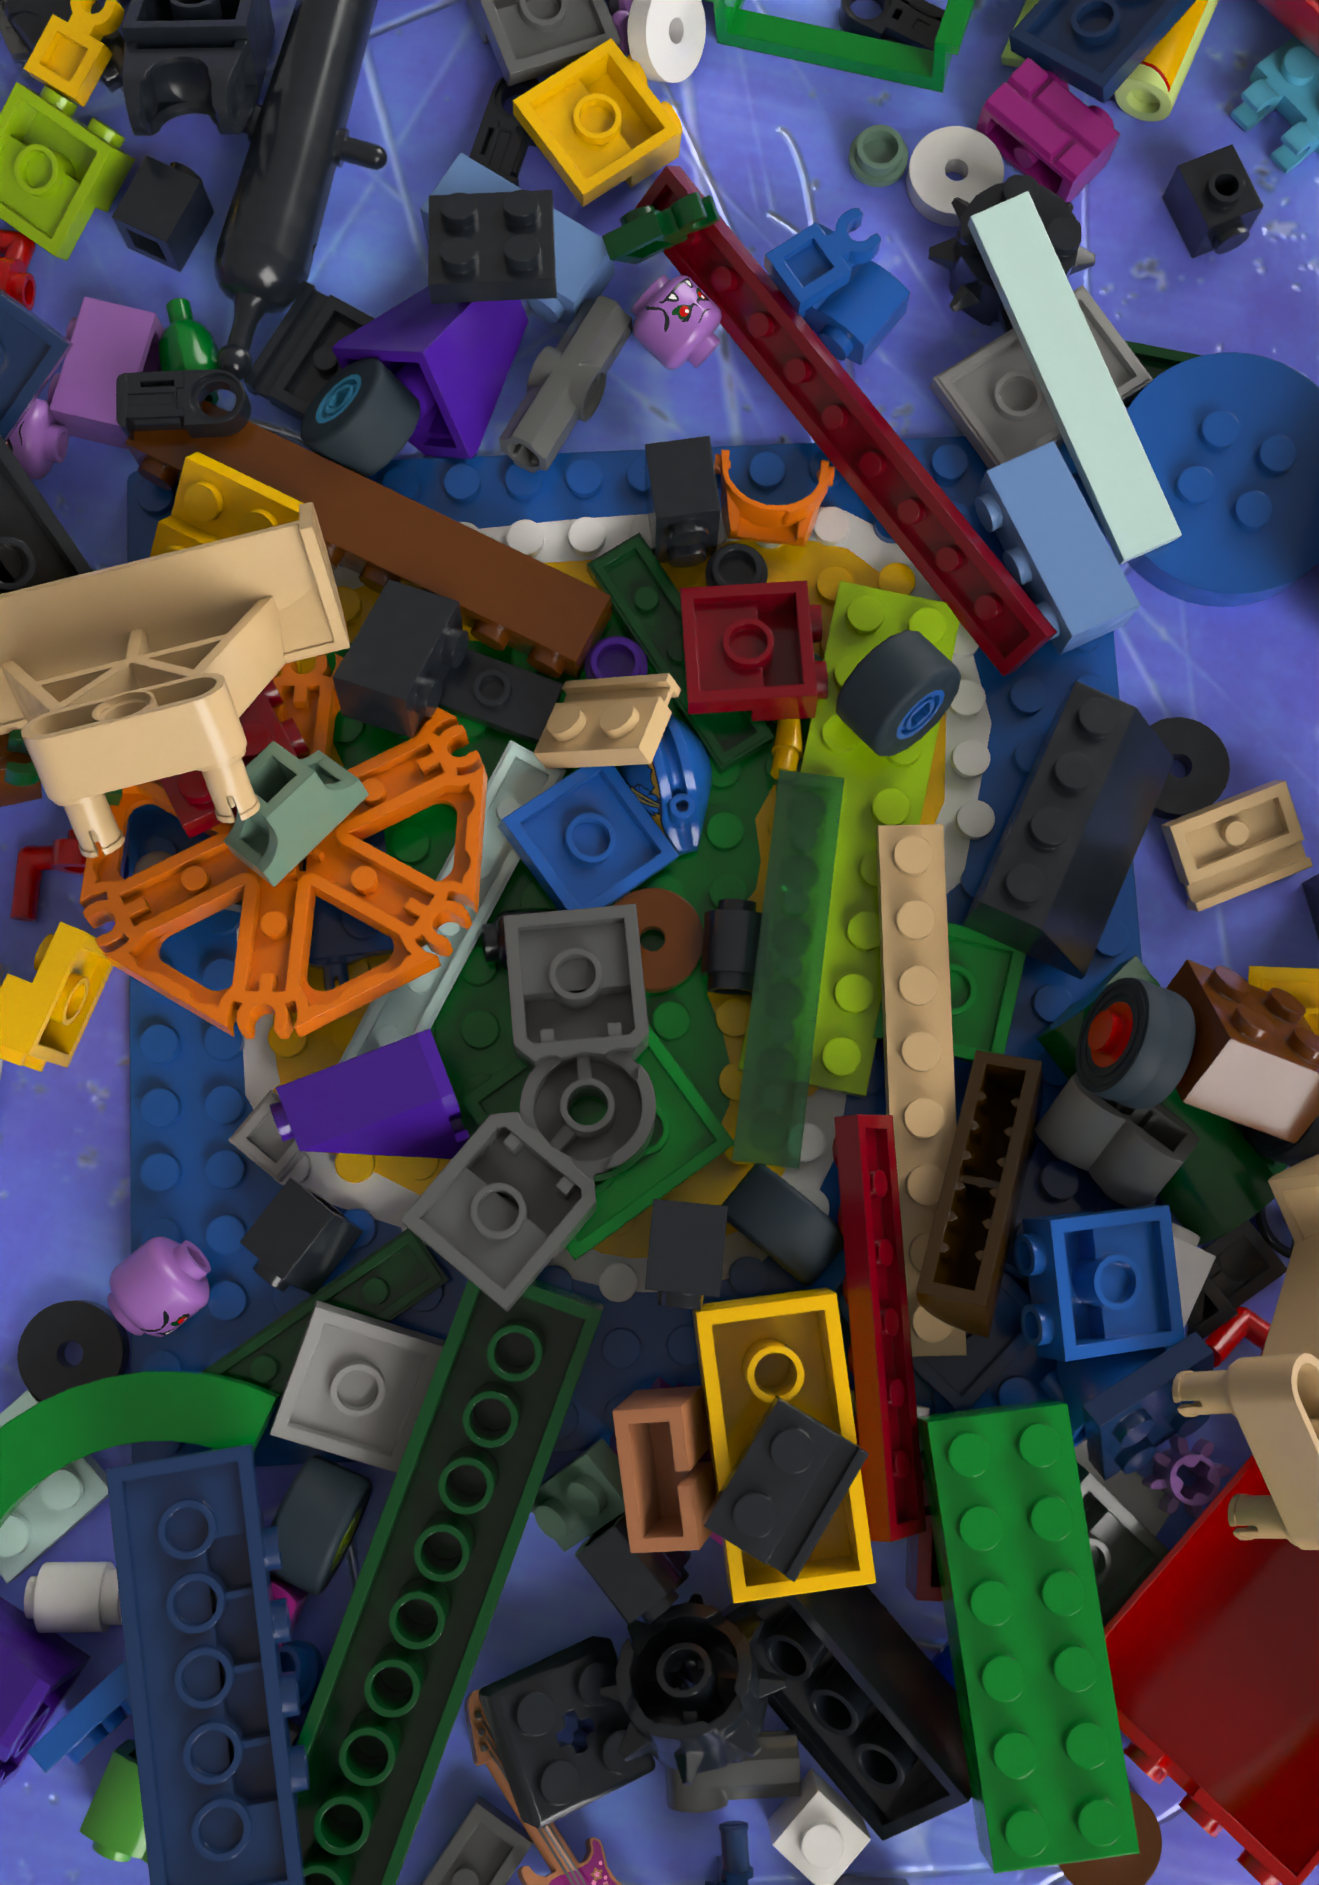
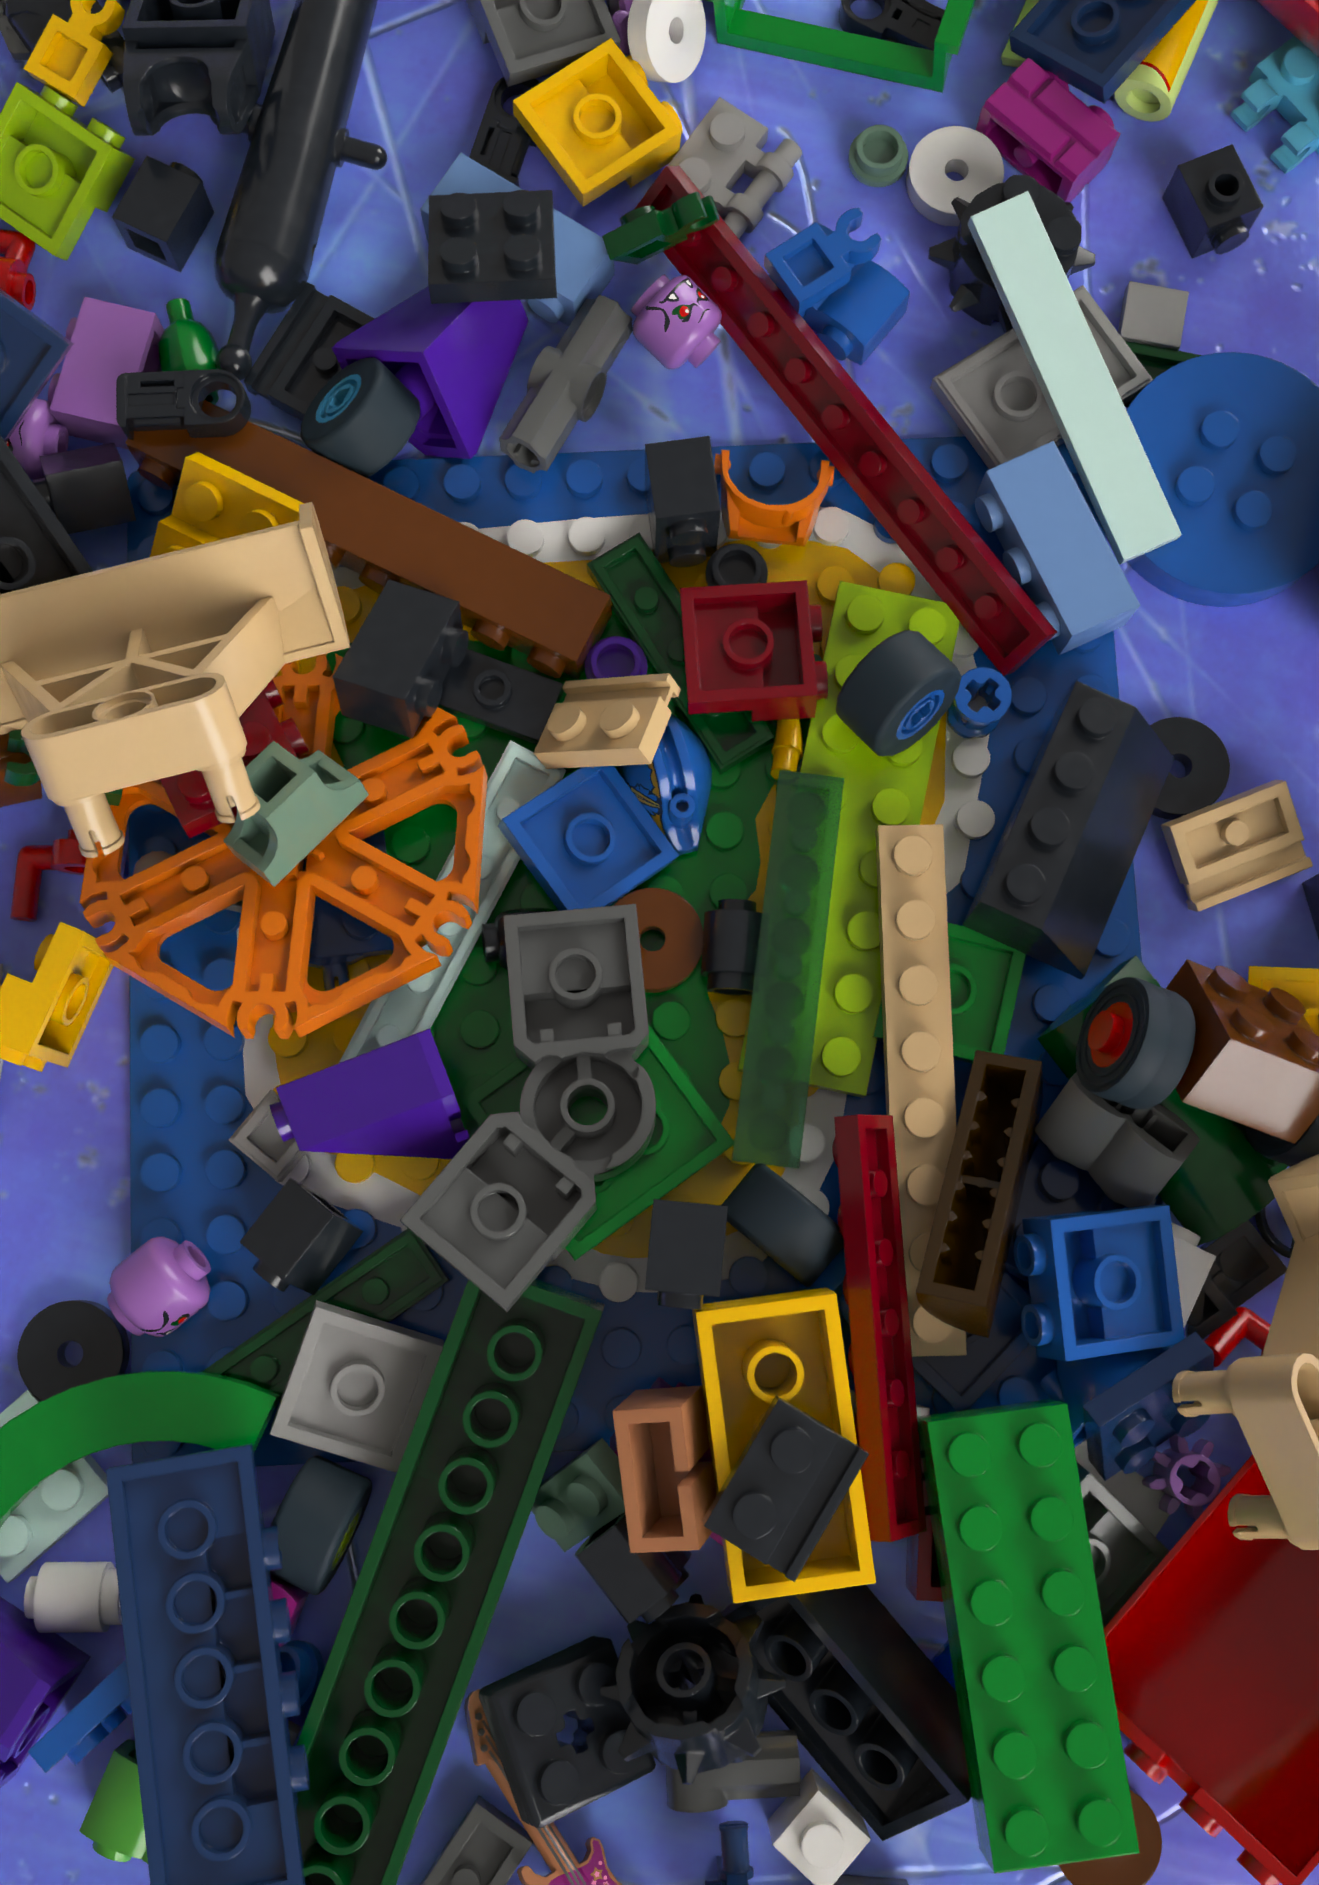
none -> black brick [32,443,136,534]
none -> light grey plate [668,97,802,239]
none -> blue bush [946,667,1012,739]
none -> light grey tile [1118,281,1189,351]

